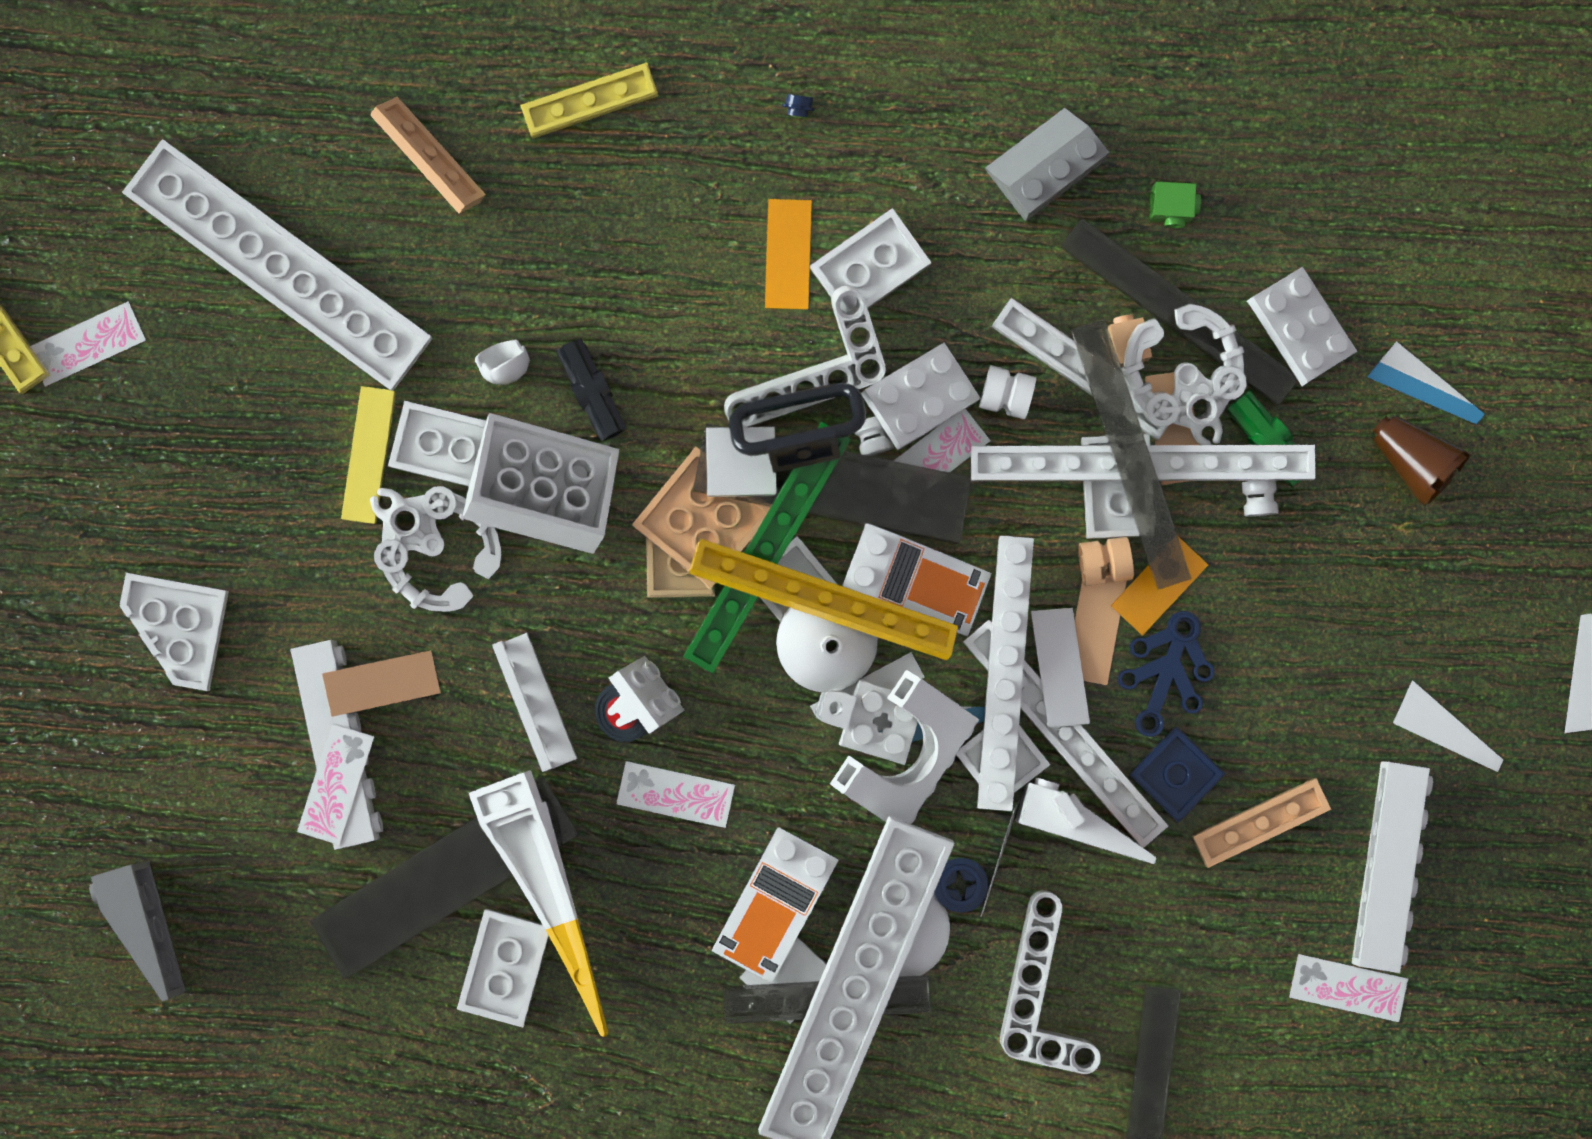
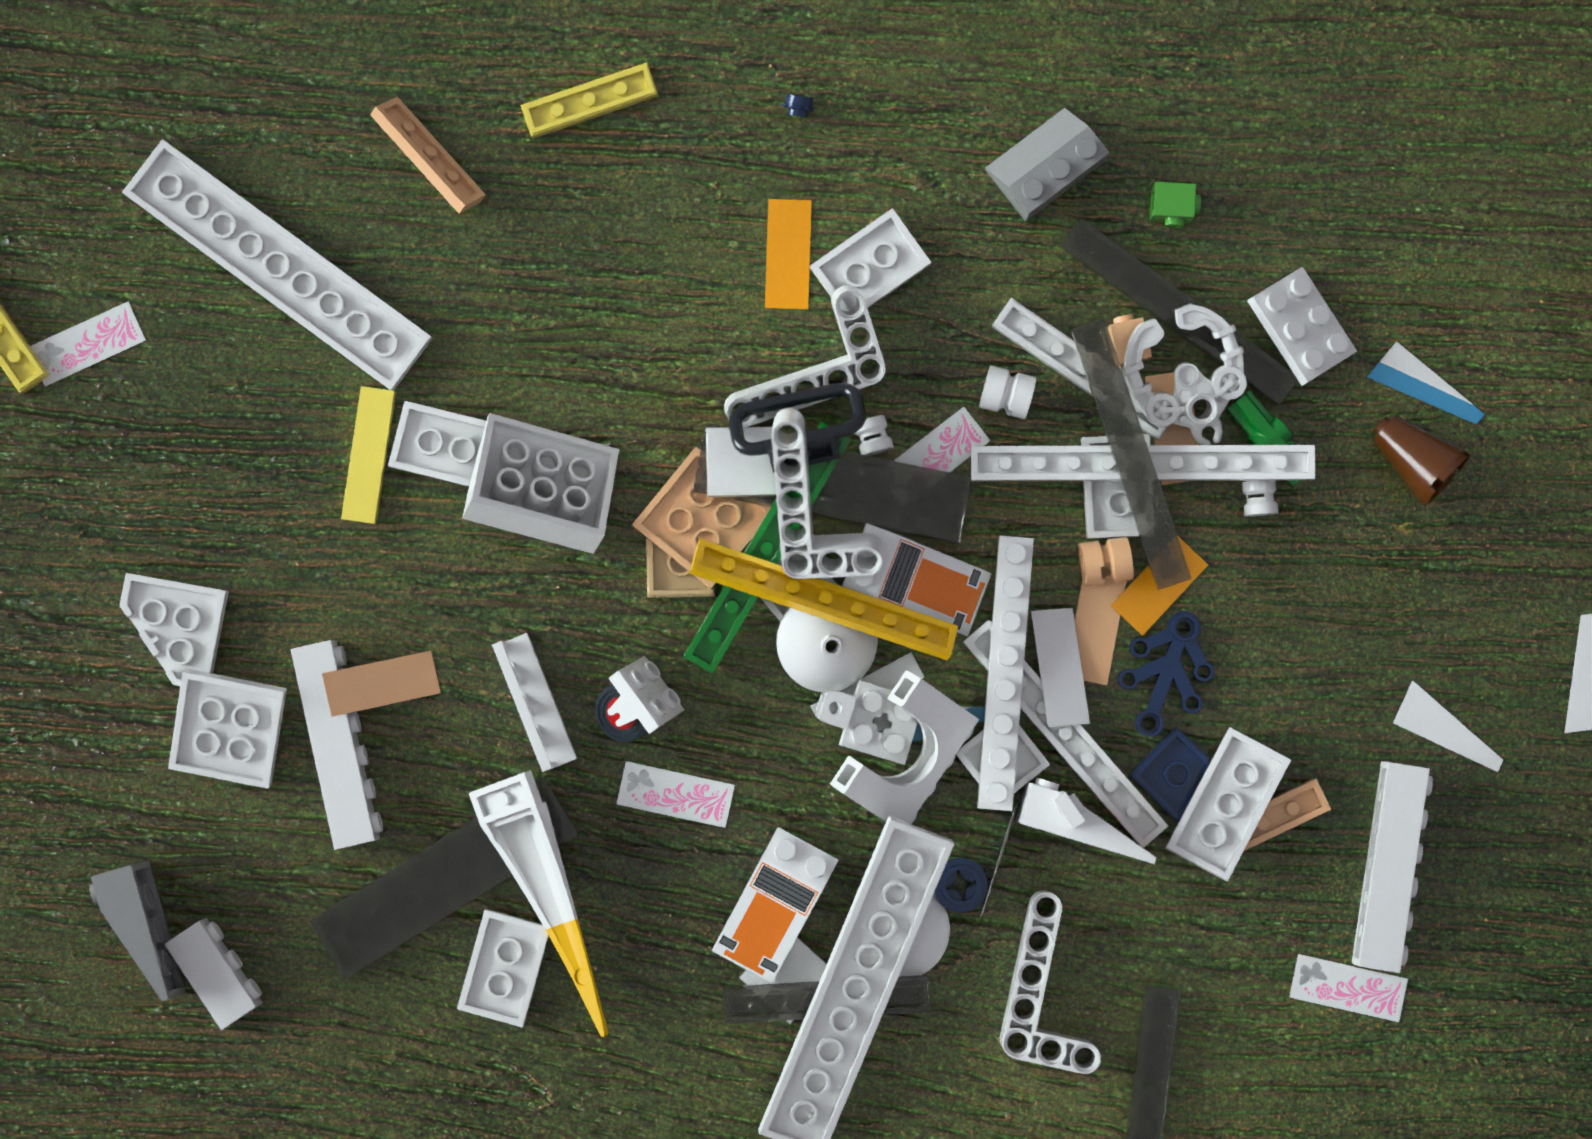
white sticker [297,724,374,845] -> none
white piece [370,486,501,612] -> none
white hair [475,340,530,385] -> none
black piece [556,338,627,442] -> none
white plate [861,343,981,450] -> none
none -> white brick [164,918,263,1030]
none -> white plate [168,668,287,789]
none -> white beam [772,408,883,579]
none -> white plate [1165,727,1291,882]

